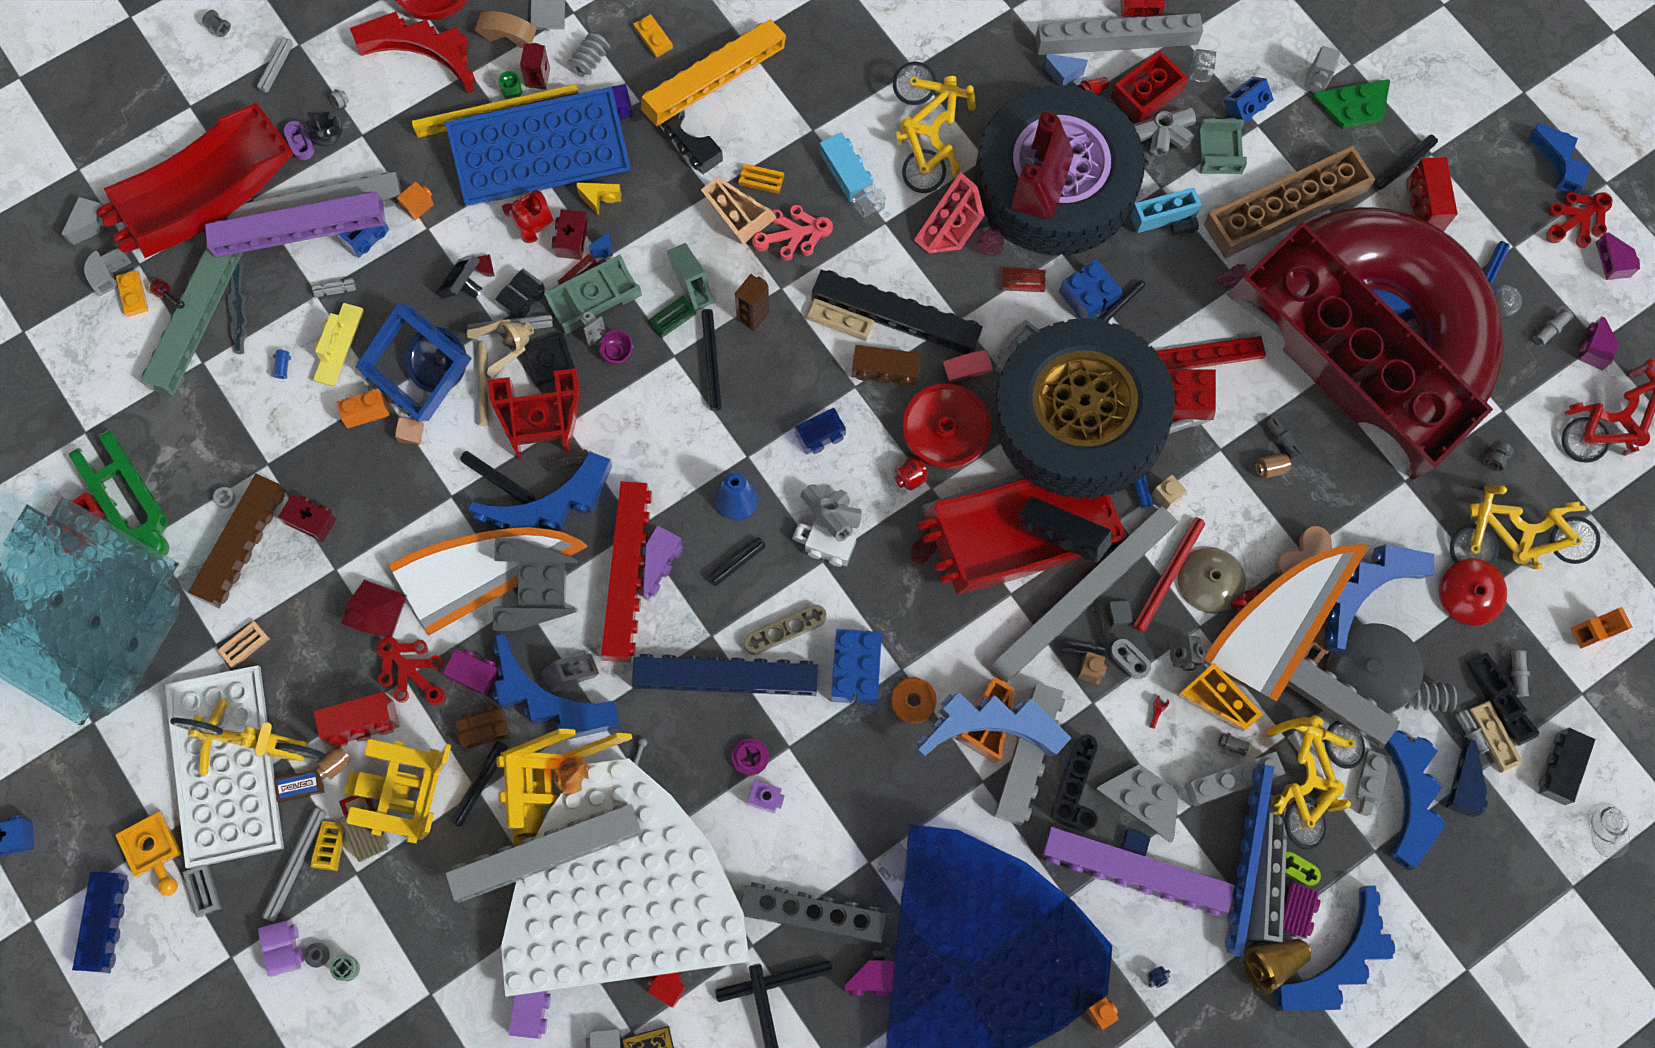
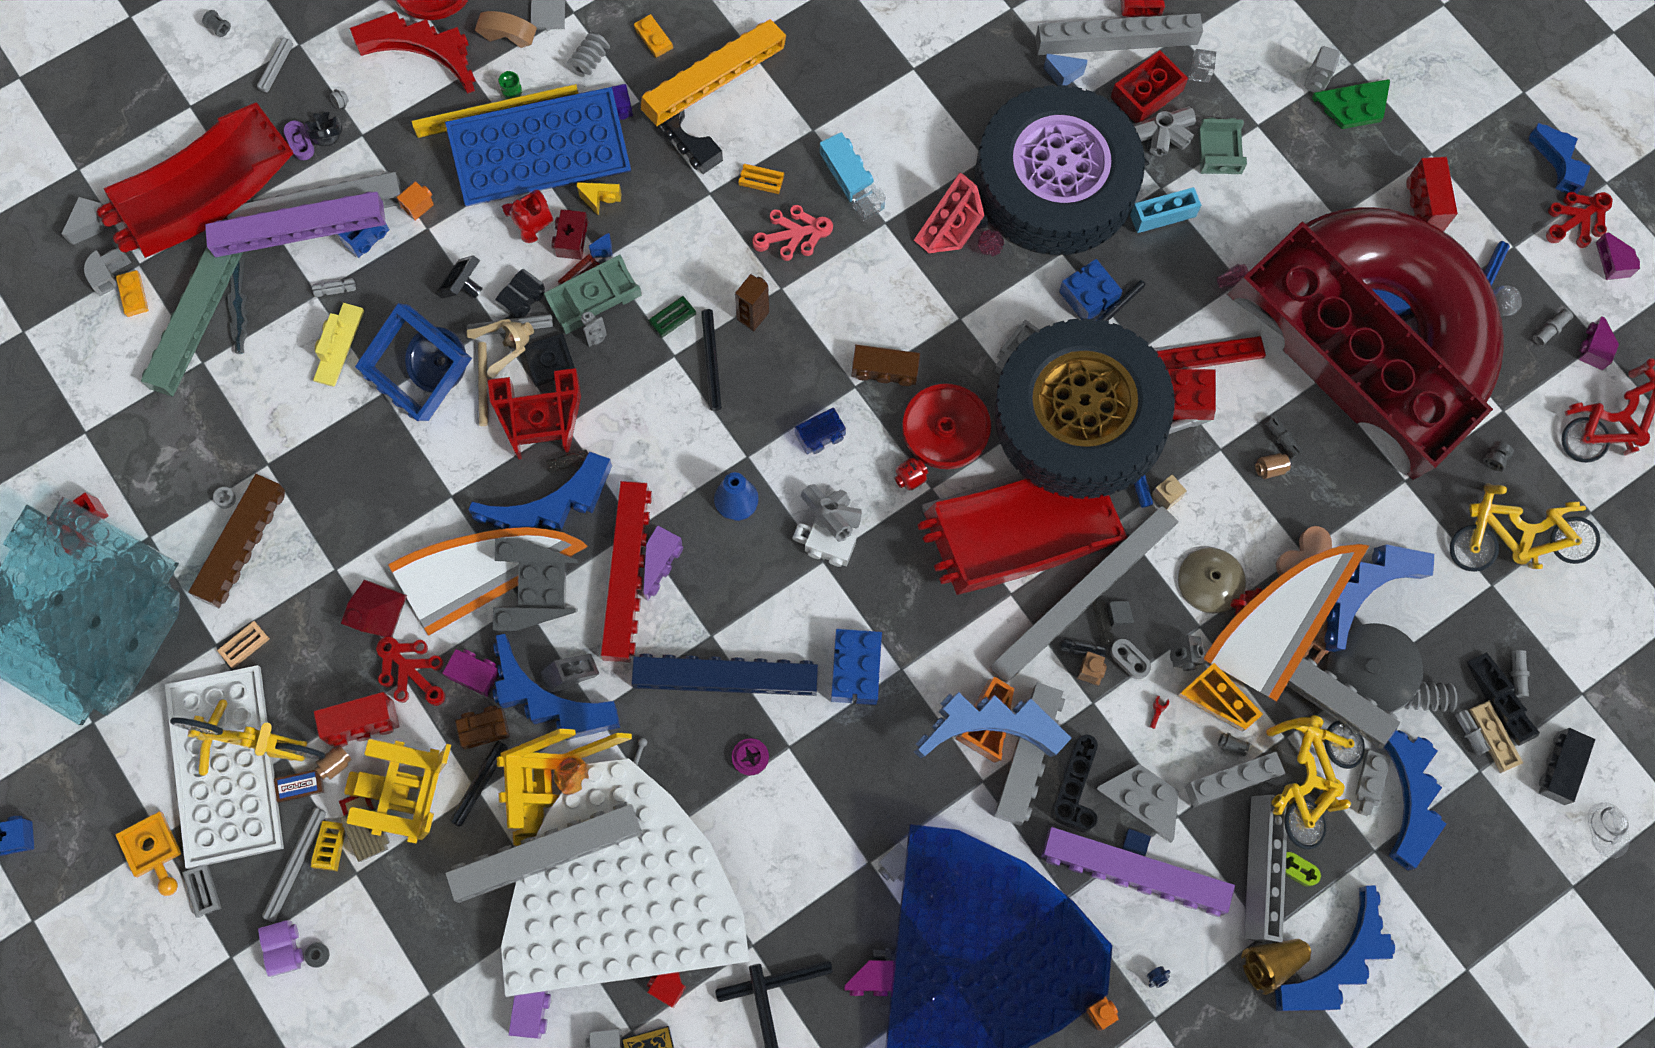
green piece [69,429,170,560] -> none
clear blue brick [72,871,129,973] -> none
hinge [150,279,185,309] -> none
blue pin [273,350,291,379] -> none
dark red brick [278,494,336,542] -> none
sand green wheel [330,955,360,982] -> none
orange brick [336,388,390,429] -> none
nougat slope [395,417,424,445] -> none
black axle [460,451,536,504] -> none
dark red tile [474,254,495,277] -> none
dark red brick [520,43,550,90] -> none
magenta hair [599,329,633,365] -> none
sand green slope [666,243,714,311] -> none
light nougat wedge [701,177,777,244] -> none
black axle [708,537,765,586] -> none
dark grey brick [741,882,886,944] -> none
dark tan beam [744,605,826,655] -> none
medium lavender brick [748,780,785,813] -> none
tan tile [806,298,874,341] -> none
black brick [812,269,983,354] -> none
orange tile [891,677,937,724] -> none
piece [893,61,976,193] -> none
clear red beam [910,528,938,564] -> none
coral slope [943,350,994,383] -> none
clear red tile [1002,268,1046,292] -> none
dark red windscreen [1011,110,1074,219] -> none
black brick [1018,496,1111,563] -> none
red cone [1077,77,1109,95] -> none
red axle [1133,517,1205,632] -> none
black pin [1170,216,1199,236] -> none
medium nougat brick [1203,146,1375,258] -> none
blue brick [1223,76,1274,123] -> none
blue plate [1225,764,1274,957] -> none
magenta brick [1283,883,1321,940] -> none
black axle [1374,134,1438,190] -> none
red dish [1439,558,1507,626] -> none
dark blue slope [1446,739,1488,817] -> none
orange brick [1570,607,1633,649] -> none

